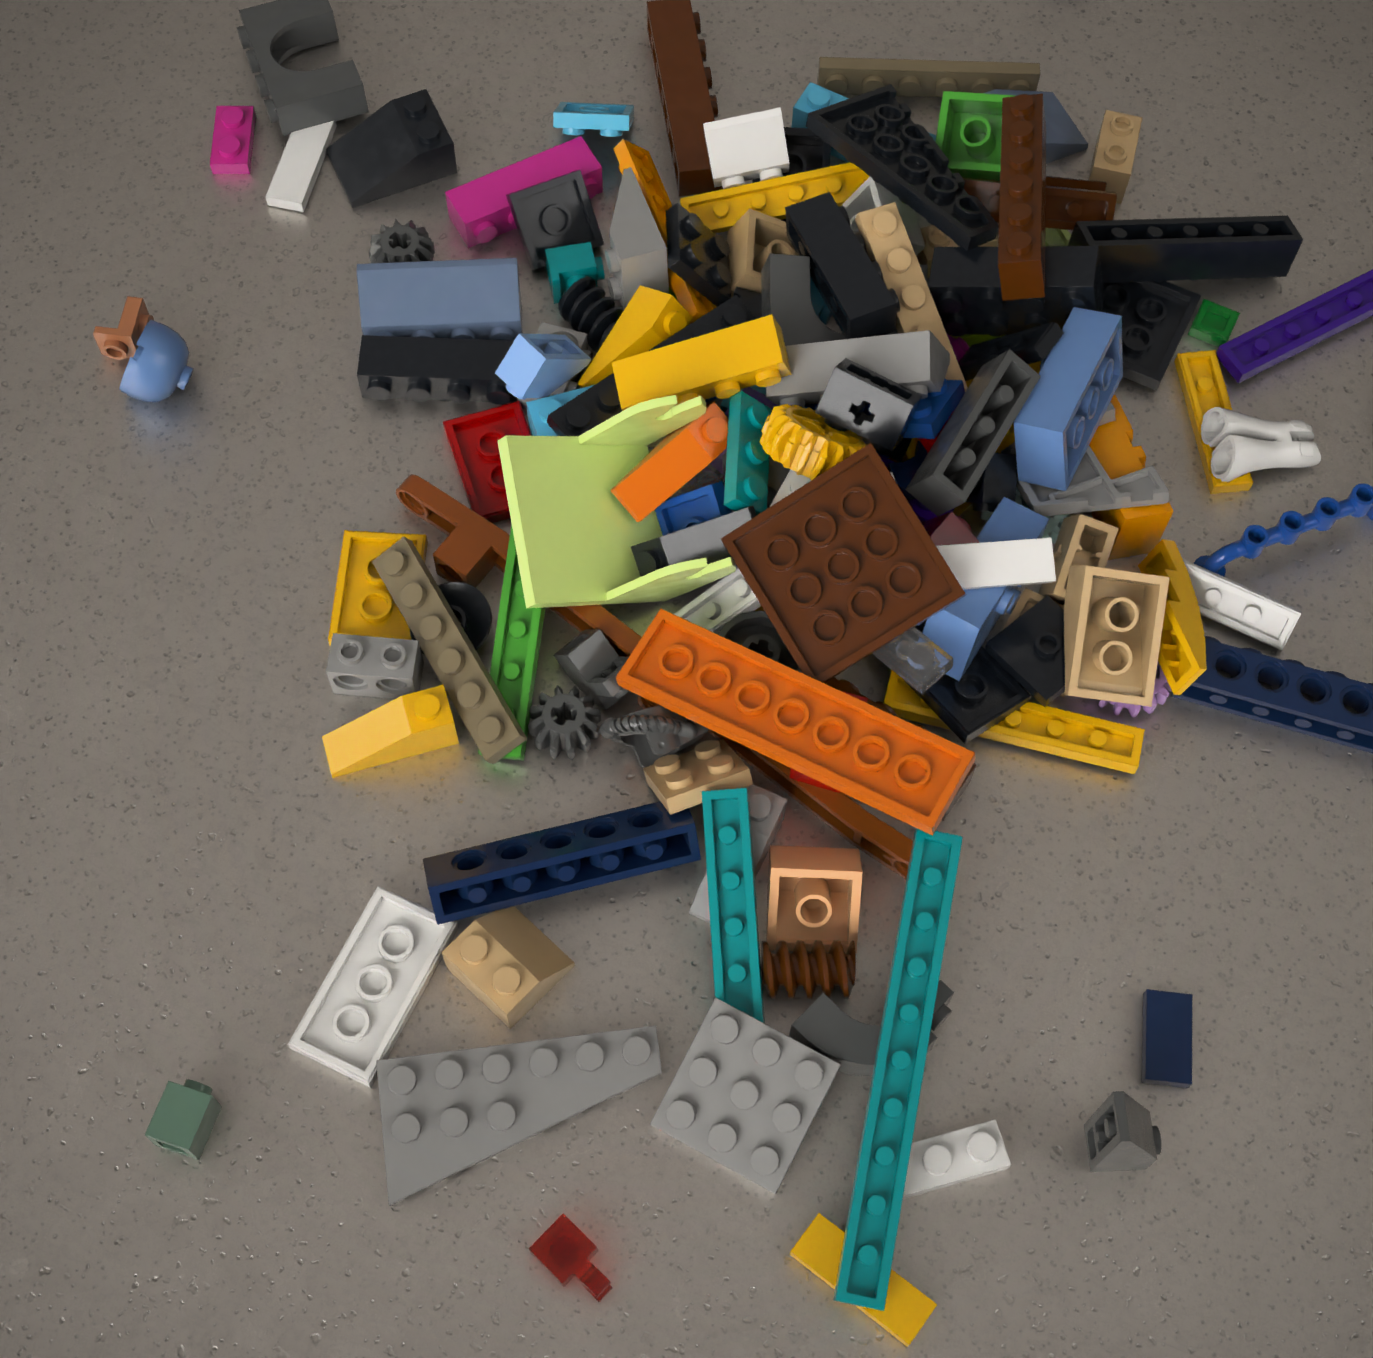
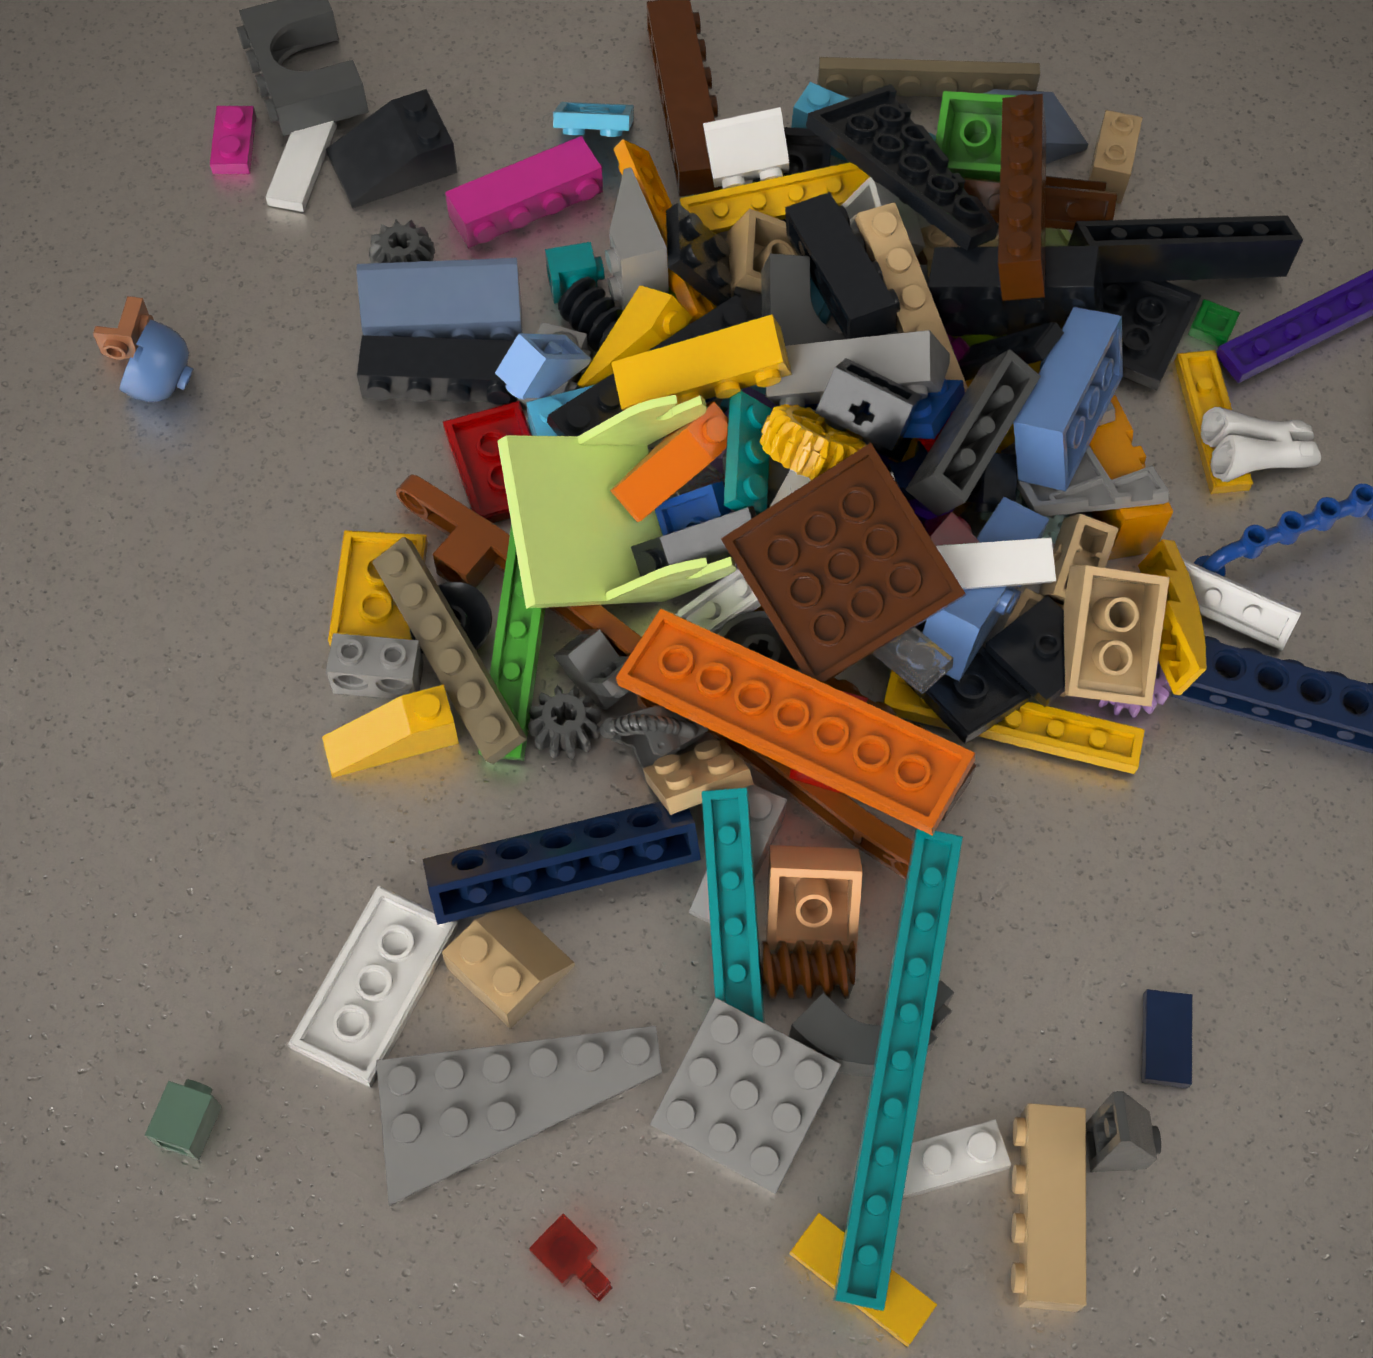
black plate [506,170,604,270] -> none
none -> tan brick [1011,1103,1087,1312]

